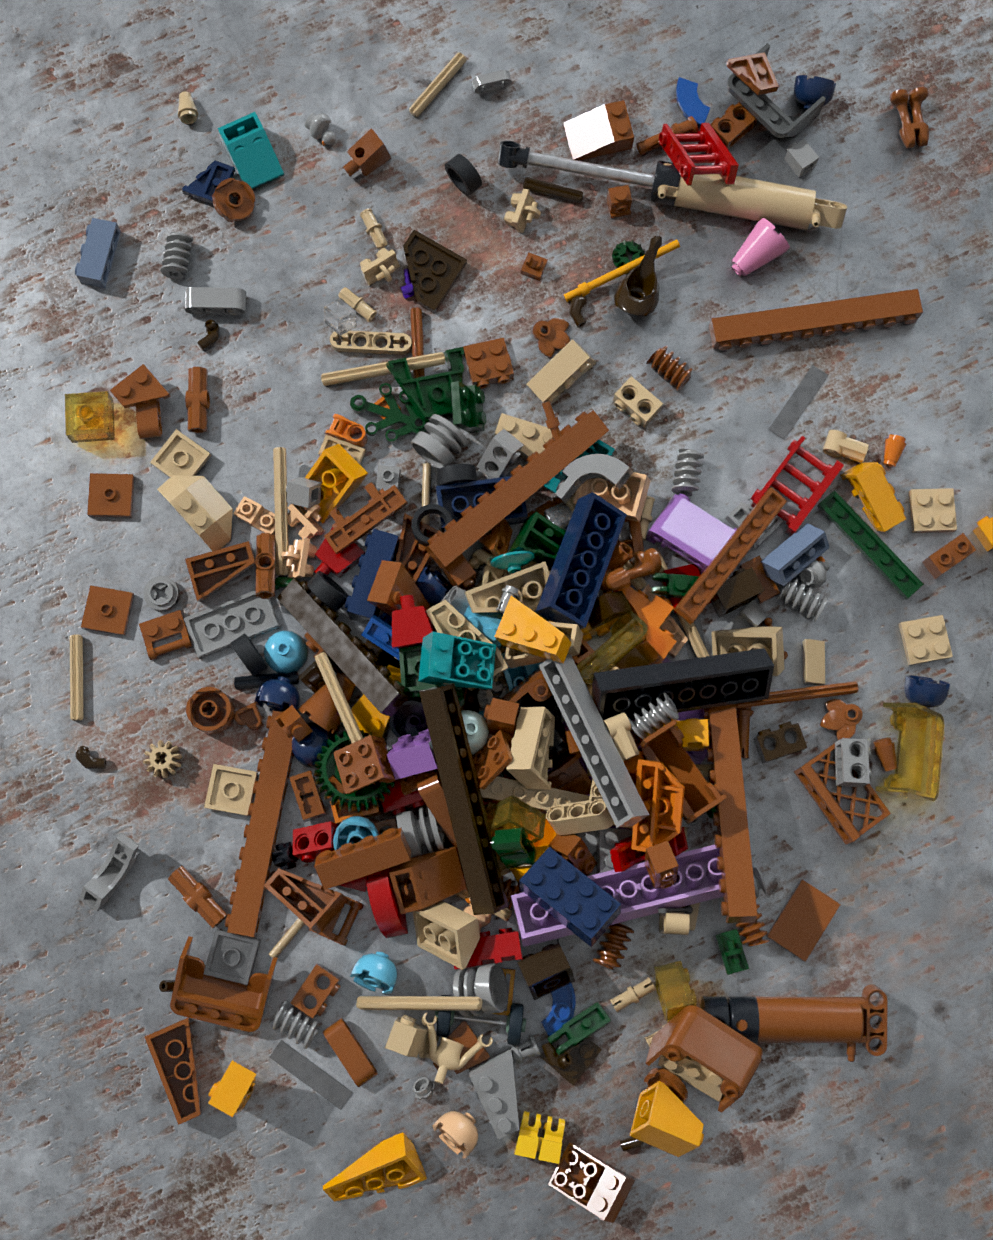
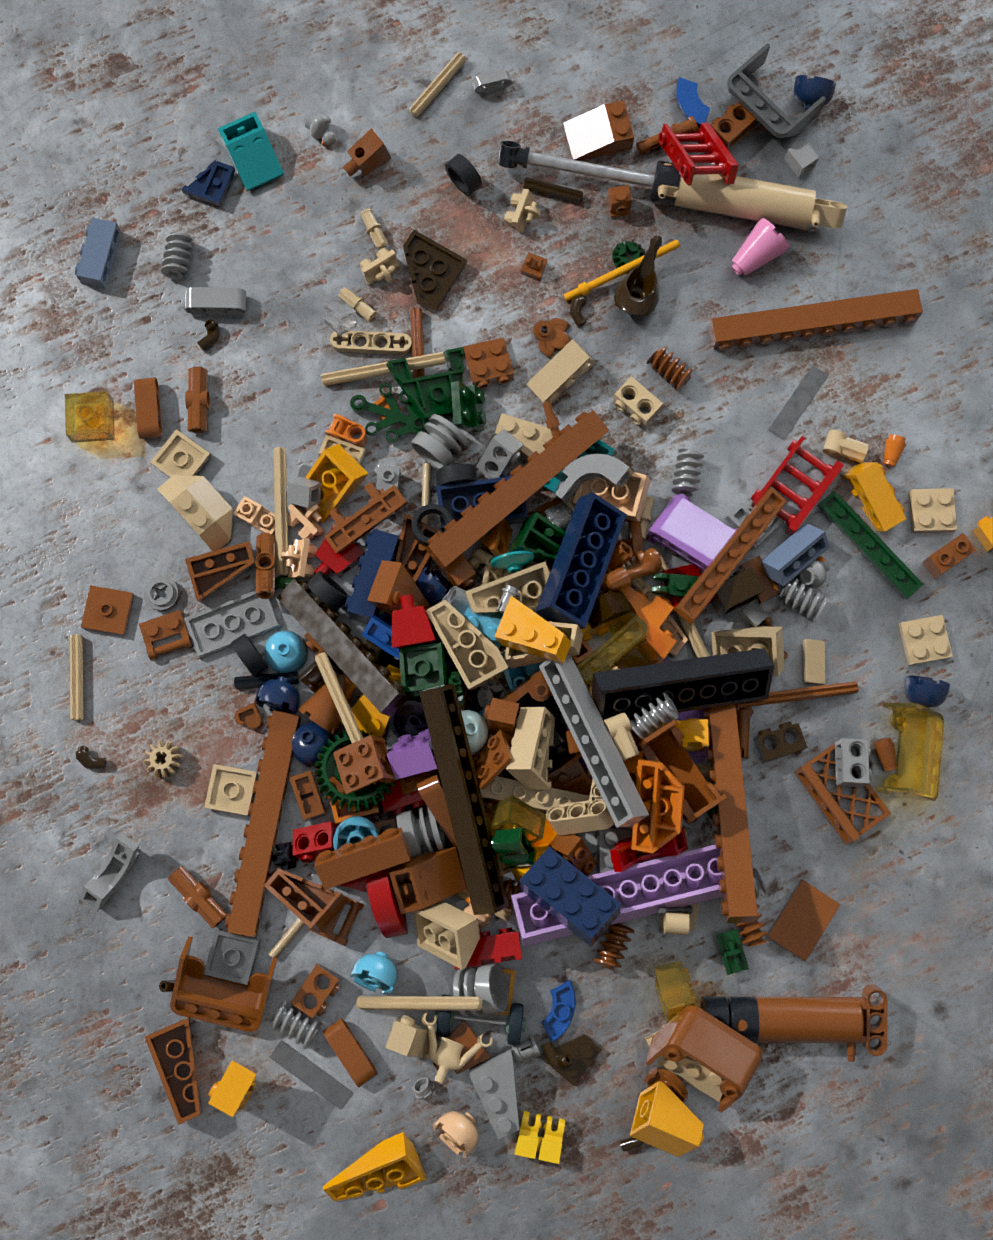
dark orange plate [87,473,134,518] -> none
dark orange wing [110,364,171,408] -> none
tan cone [178,92,198,124] -> none
dark orange brick [186,687,235,734] -> none
dark orange plate [212,178,255,222] -> none
dark orange brick [275,705,312,742] -> none
dark purple hand [400,269,414,299] -> none
teal slope [418,631,496,689] -> none
dark brown brick [517,943,575,1001] -> none
dark green hinge [548,1002,611,1055] -> none
dark orange slope [548,1142,635,1223] -> none
tan pin [610,977,656,1013] -> none
dark orange brick [644,841,679,889] -> none
dark orange wing [726,52,779,95] -> none
dark orange plate [820,699,863,740] -> none
dark orange piece [890,87,929,148] -> none

